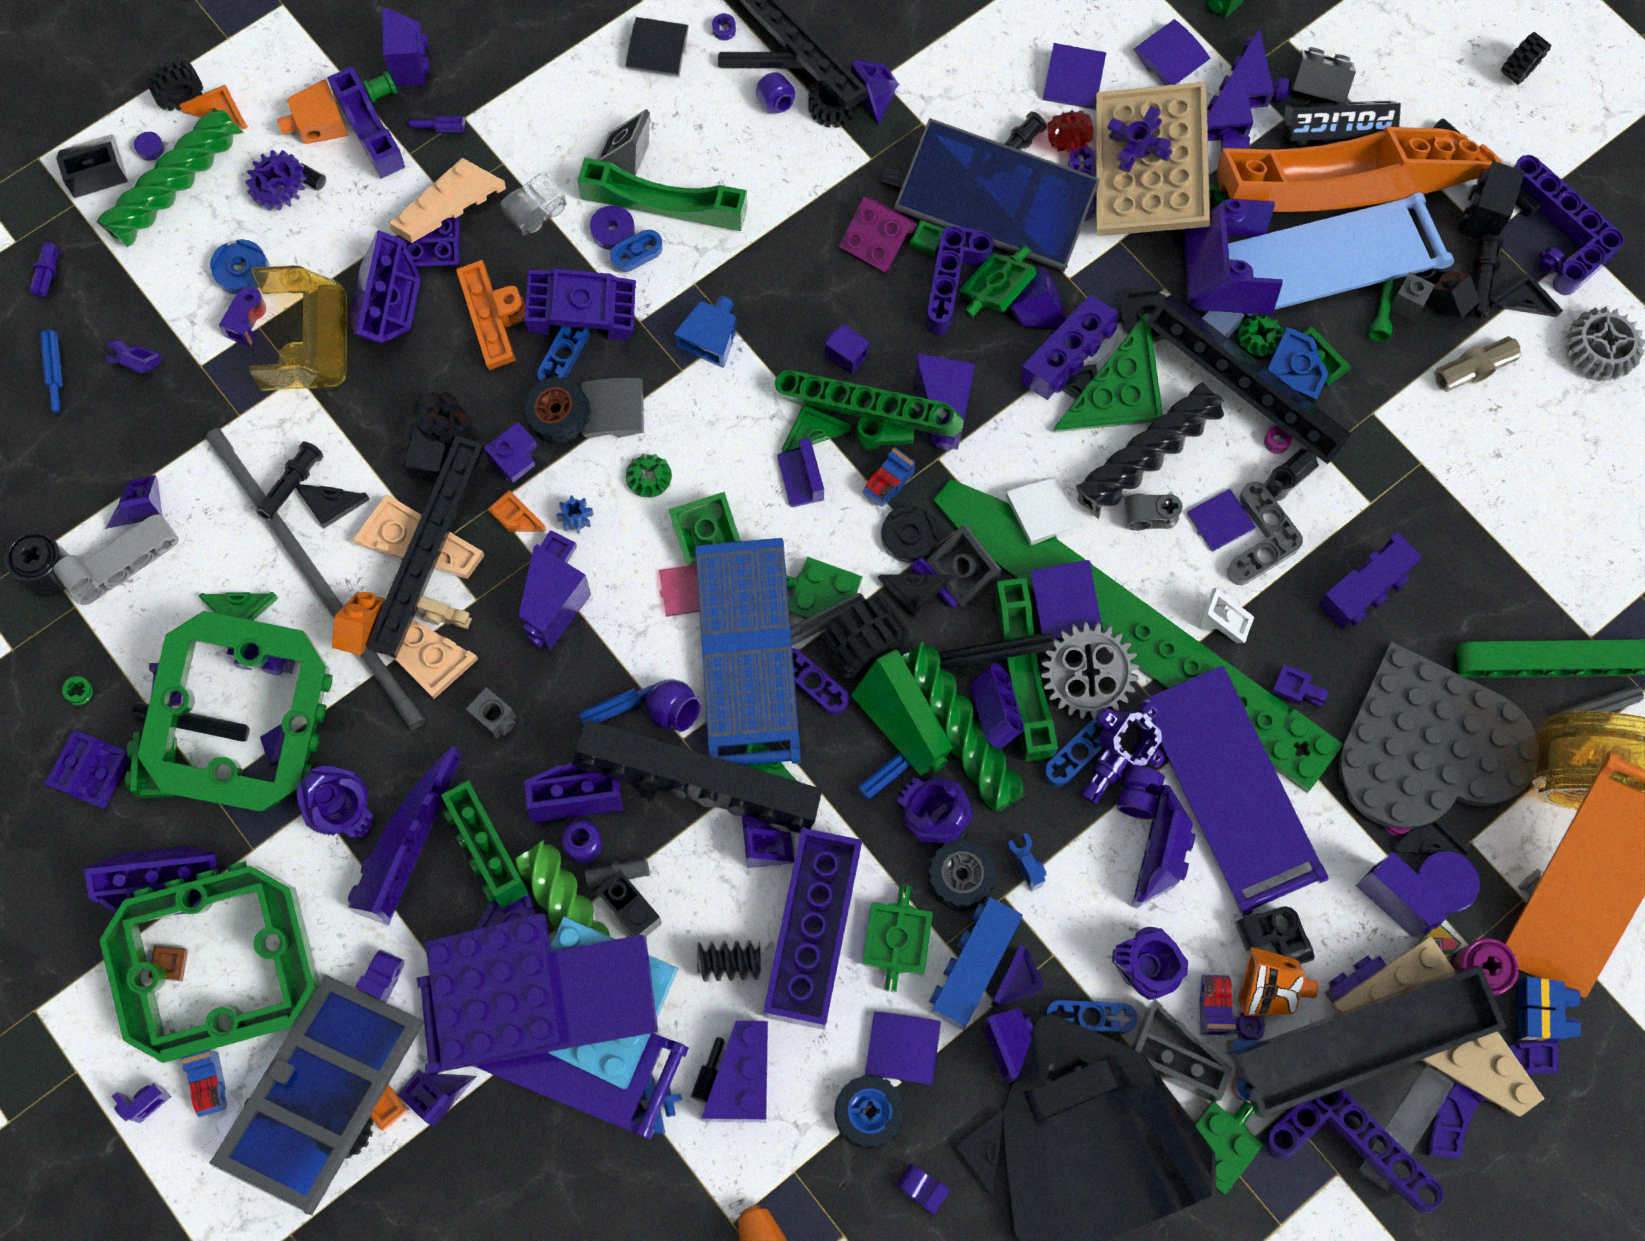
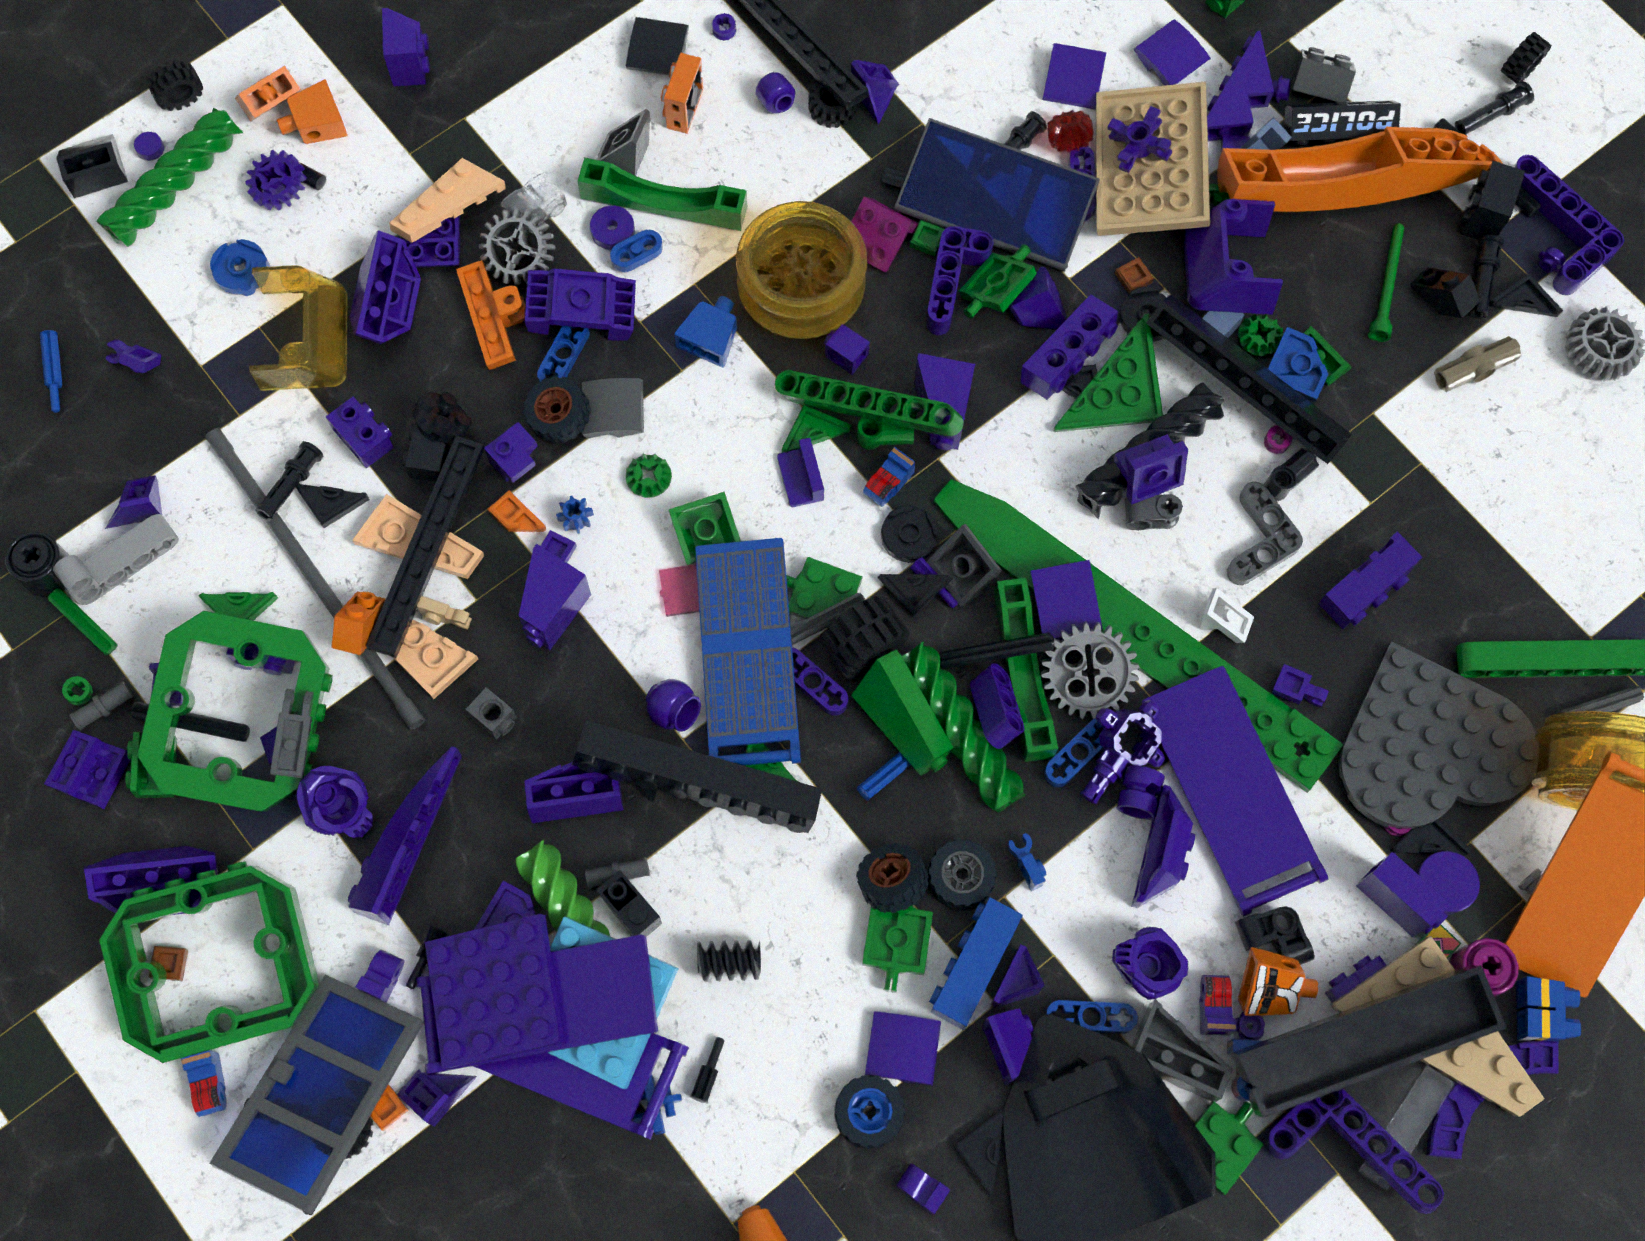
dark purple axle [30,242,61,298] -> none
dark purple bracket [112,1084,171,1123] -> none
orange tile [179,85,247,129] -> none
dark purple leg [219,287,266,347] -> none
dark purple arch [327,66,405,179] -> none
green bush [362,70,397,104] -> none
dark purple axle [408,116,465,133] -> none
green brick [441,780,529,909] -> none
dark purple head [561,820,603,863] -> none
blue axle [578,681,661,726] -> none
dark purple wedge [701,1021,768,1123] -> none
black axle [718,52,804,68] -> none
dark purple slope [742,815,794,868] -> none
dark purple brick [763,828,862,1030] -> none
dark purple helmet [897,778,974,843] -> none
white slope [1006,478,1082,546] -> none
dark purple piece [1187,489,1256,552] -> none
light blue flag [1228,192,1454,316] -> none
dark grey brick [1390,272,1435,322] -> none
none -> green axle [48,588,118,655]
none -> dark grey pin [70,681,134,730]
none -> orange brick [235,65,301,122]
none -> dark grey hinge [270,689,314,778]
none -> dark purple brick [326,396,394,468]
none -> black axle [406,926,447,989]
none -> light grey gear [479,208,555,285]
none -> orange piece [661,53,703,134]
none -> clear yellow wheel [736,201,867,339]
none -> black wheel [856,843,929,913]
none -> dark orange tile [1114,257,1154,294]
none -> dark purple bracket [1114,434,1188,505]
none -> sand blue panel [1241,117,1292,150]
none -> black pin [1455,81,1534,135]

